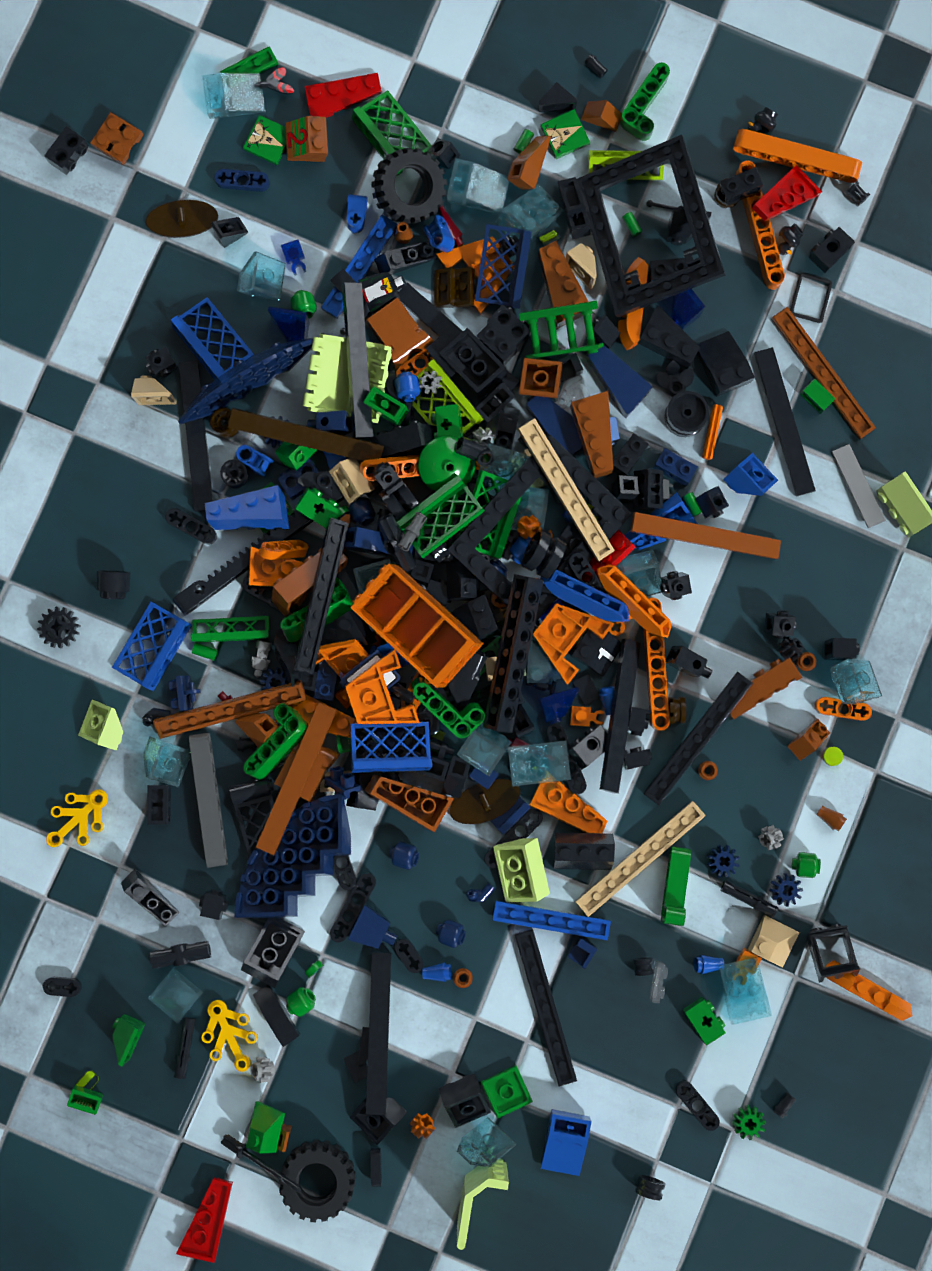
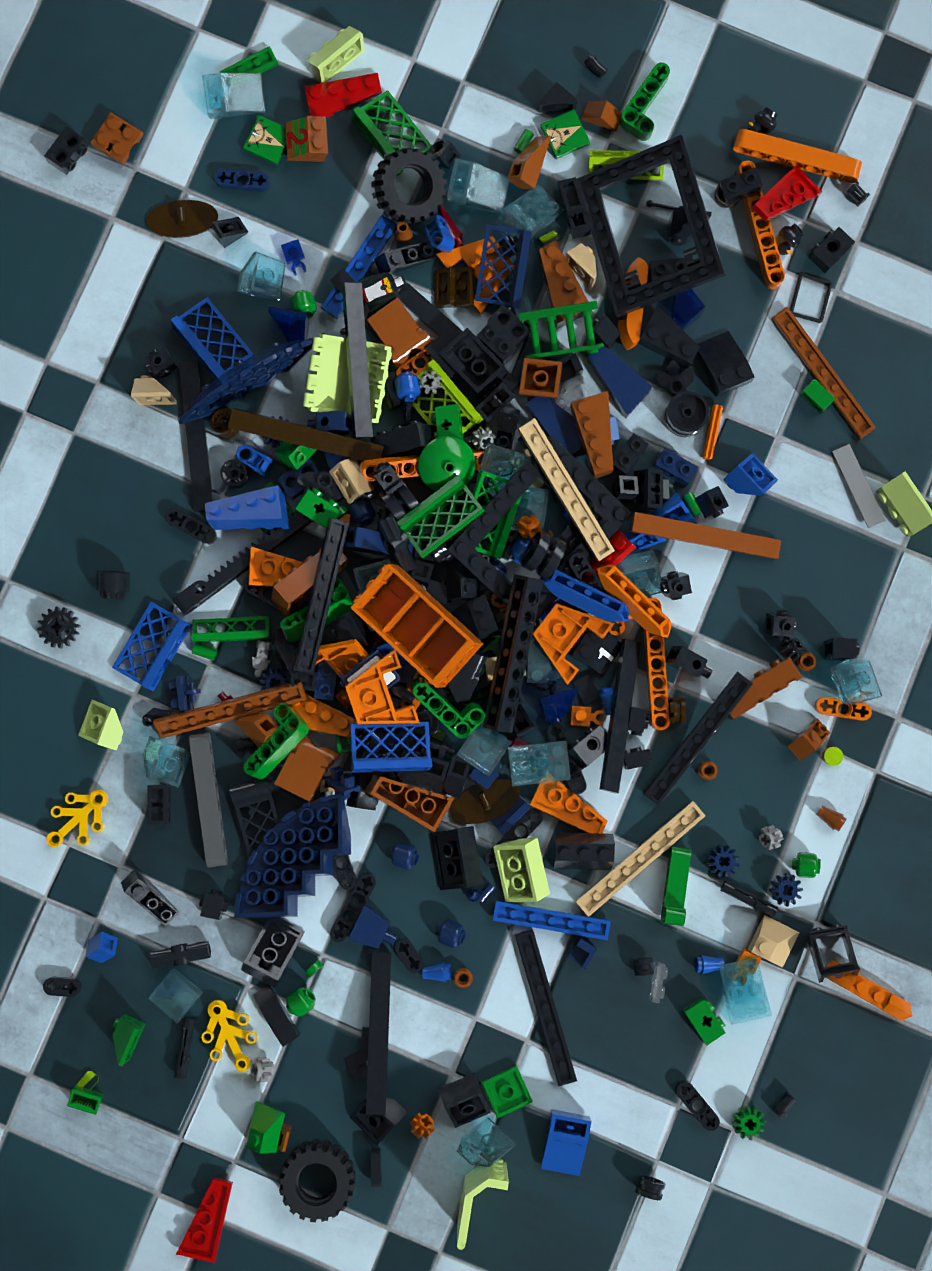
black piece [221,1134,301,1192] -> none
piece [254,67,294,95] -> none
dark orange tile [256,703,337,855] -> none
orange beam [259,540,309,560] -> none
blue piece [347,194,368,233] -> none
green slope [363,386,409,426] -> none
dark grey pin [397,512,427,552] -> none
black piece [454,436,494,467] -> none
green piece [622,212,643,237] -> none
black tile [754,347,816,497] -> none
none -> blue panel [86,931,118,963]
none -> yellowish green slope [306,26,365,83]
none -> black slope [431,826,483,890]

